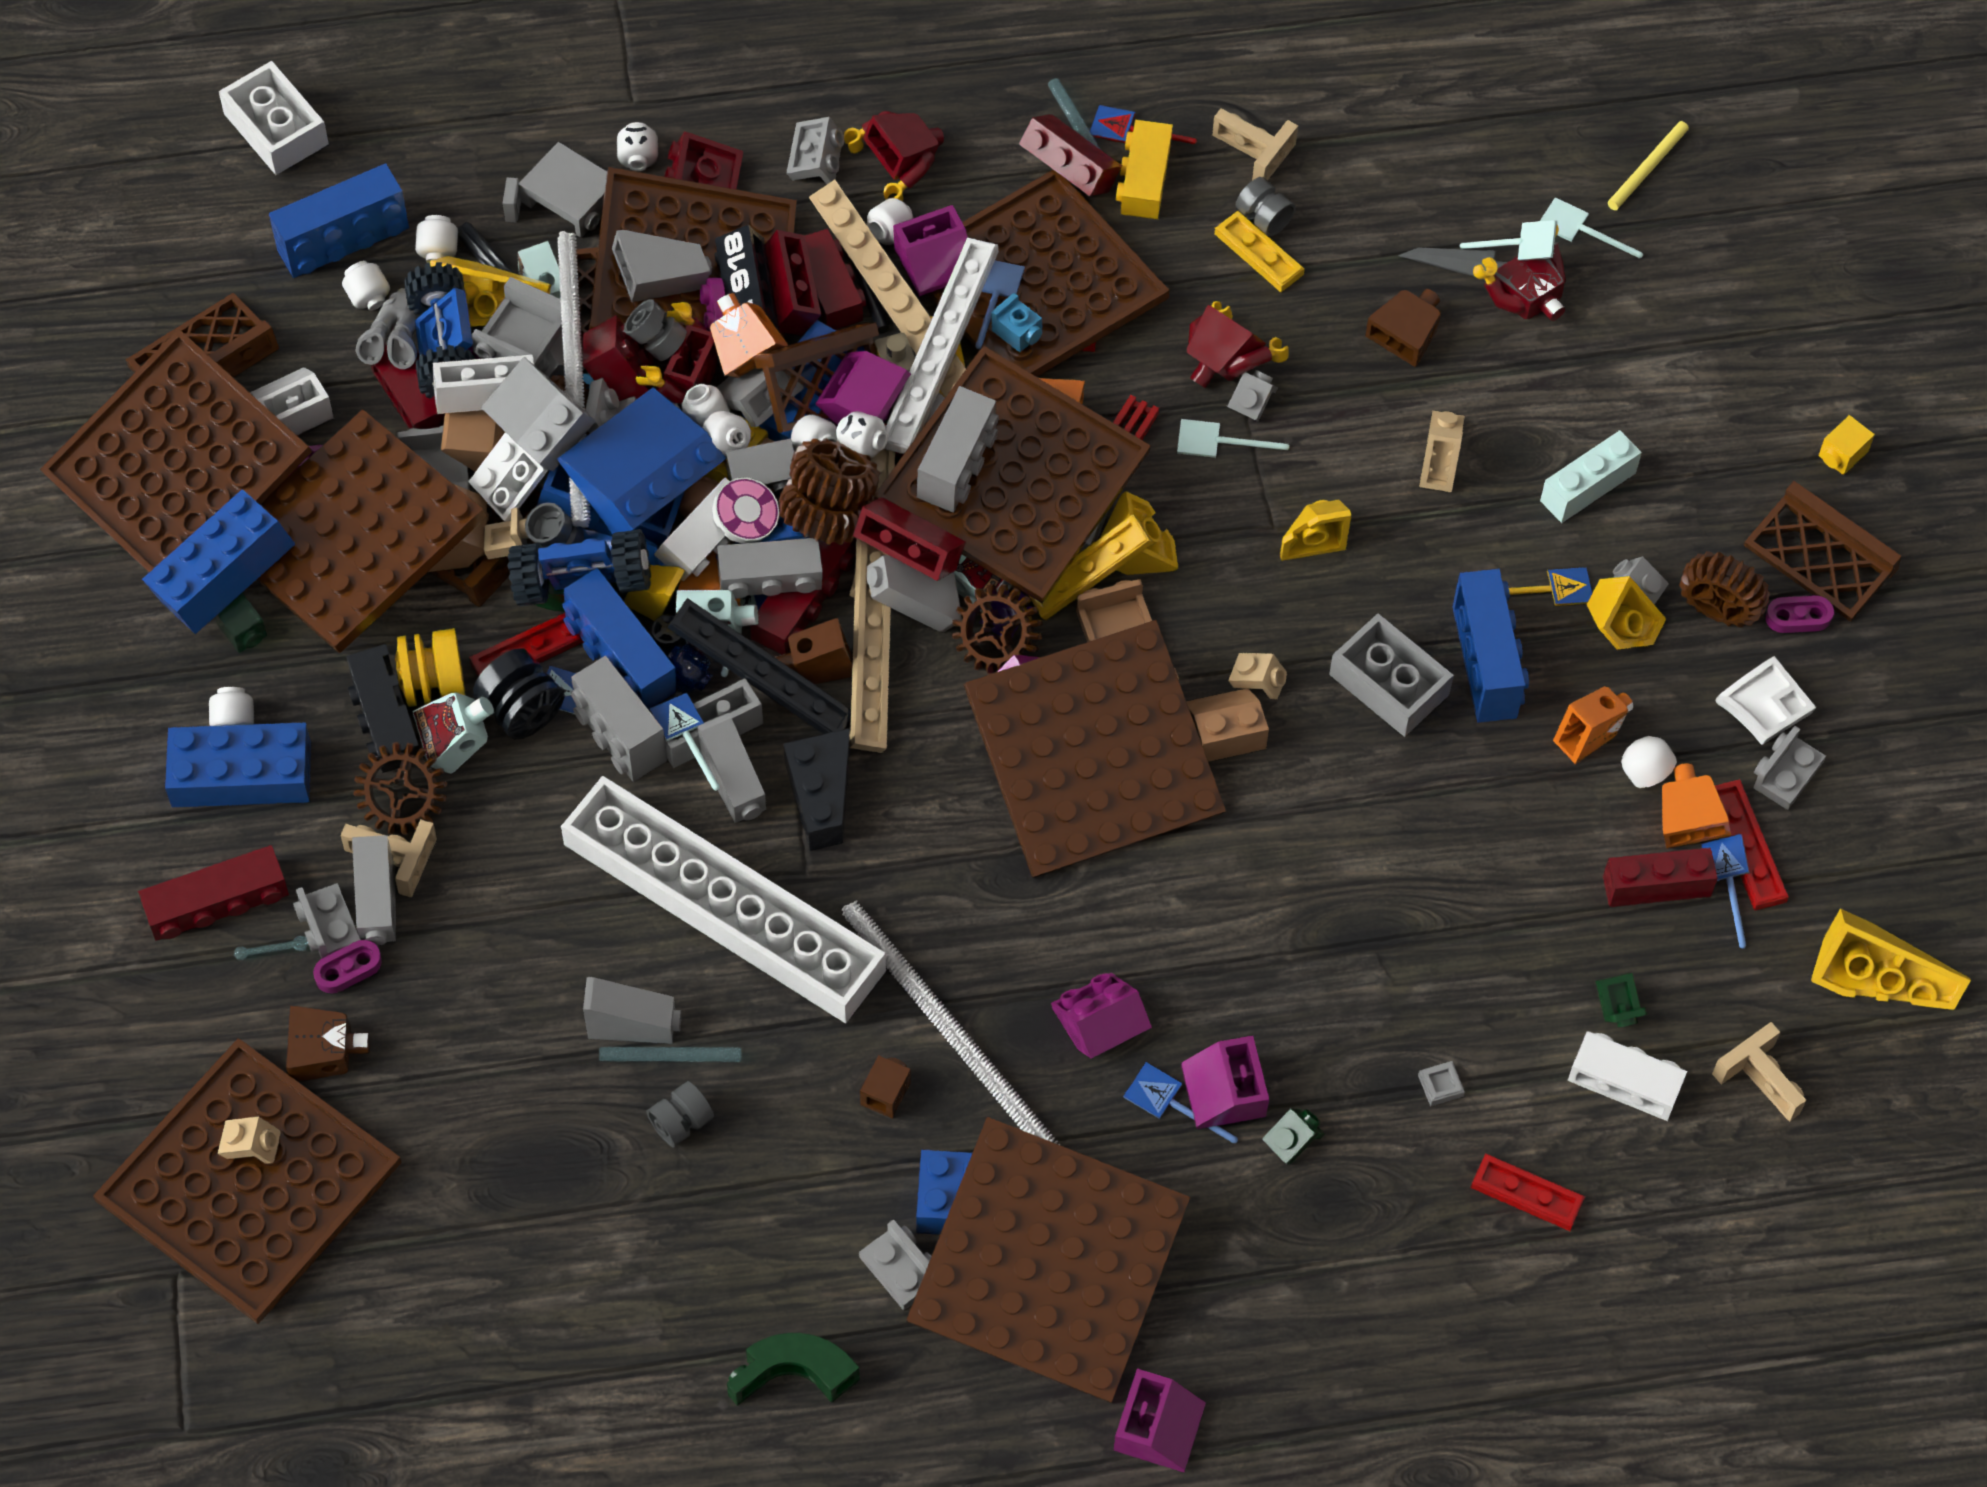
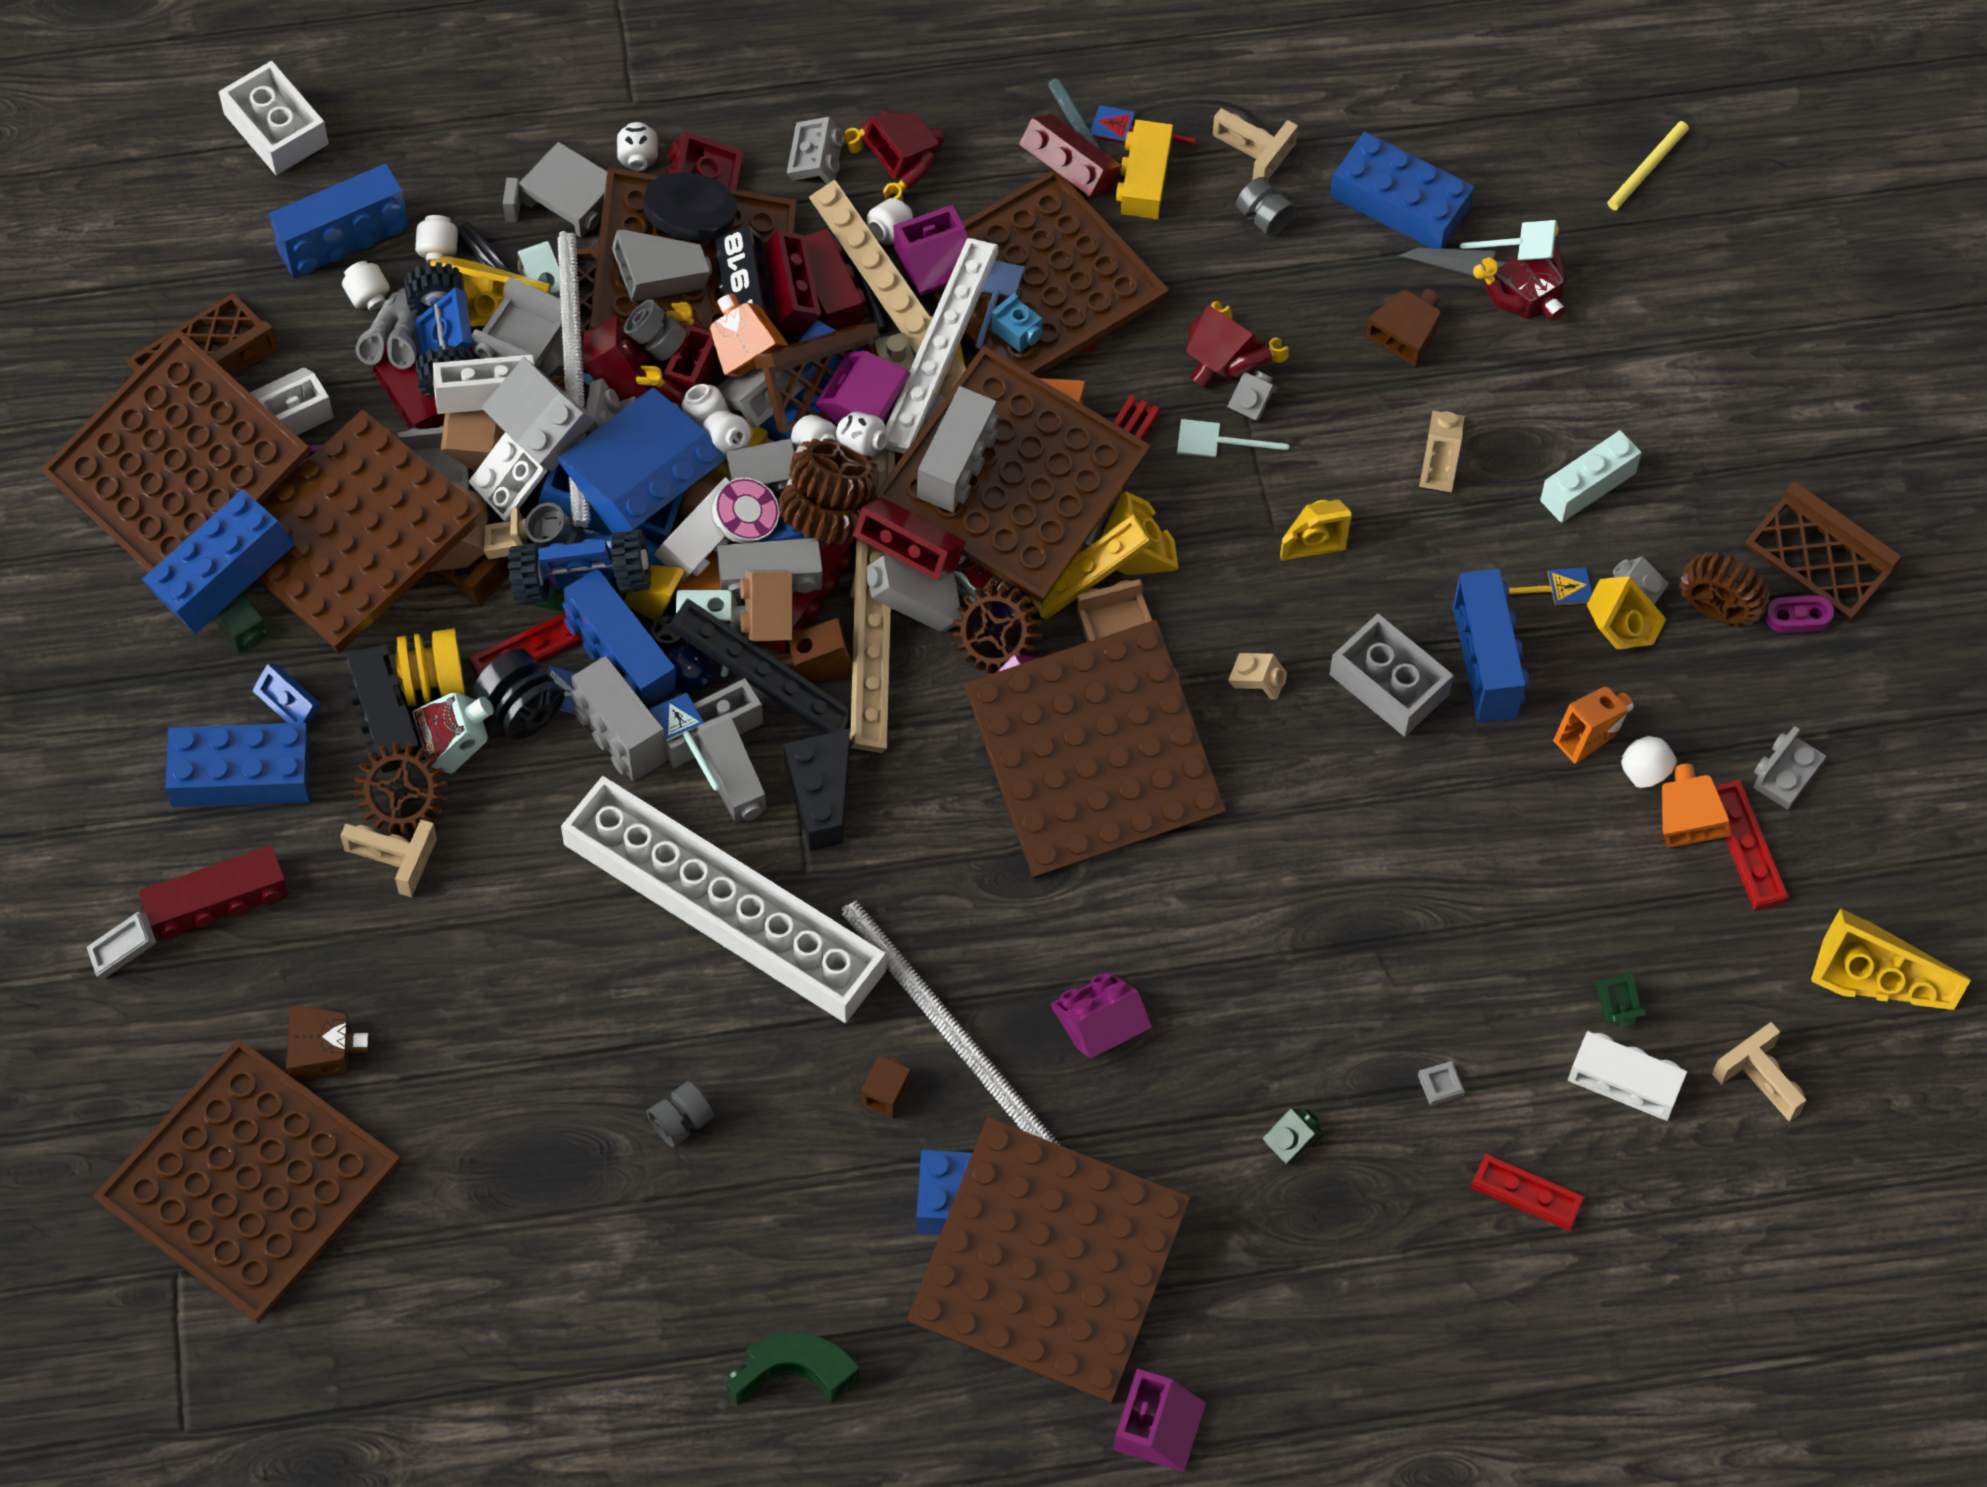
white head [209,687,254,726] -> none
tan bracket [218,1117,281,1164] -> none
clear light blue hinge [234,936,308,960] -> none
light grey bracket [293,883,360,959] -> none
magenta plate [313,940,382,994] -> none
light grey slope [352,835,396,945] -> none
light grey slope [583,977,681,1044] -> none
clear light blue bar [599,1047,742,1062] -> none
magenta plate [700,278,725,332] -> none
light grey bracket [859,1220,932,1310] -> none
piece [1123,1062,1238,1143] -> none
magenta slope [1181,1036,1269,1129] -> none
medium nougat slope [1186,689,1269,762] -> none
yellow tile [1215,211,1304,292] -> none
light aqua piece [1540,197,1643,258] -> none
dark red brick [1603,848,1718,907] -> none
piece [1701,834,1750,948] -> none
white plate [1715,656,1816,745] -> none
yellow brick [1818,415,1875,475] -> none
none -> light grey tile [87,911,156,979]
none -> plate [252,663,321,728]
none -> black piece [643,172,737,240]
none -> medium nougat brick [740,569,792,641]
none -> blue brick [1330,131,1475,249]

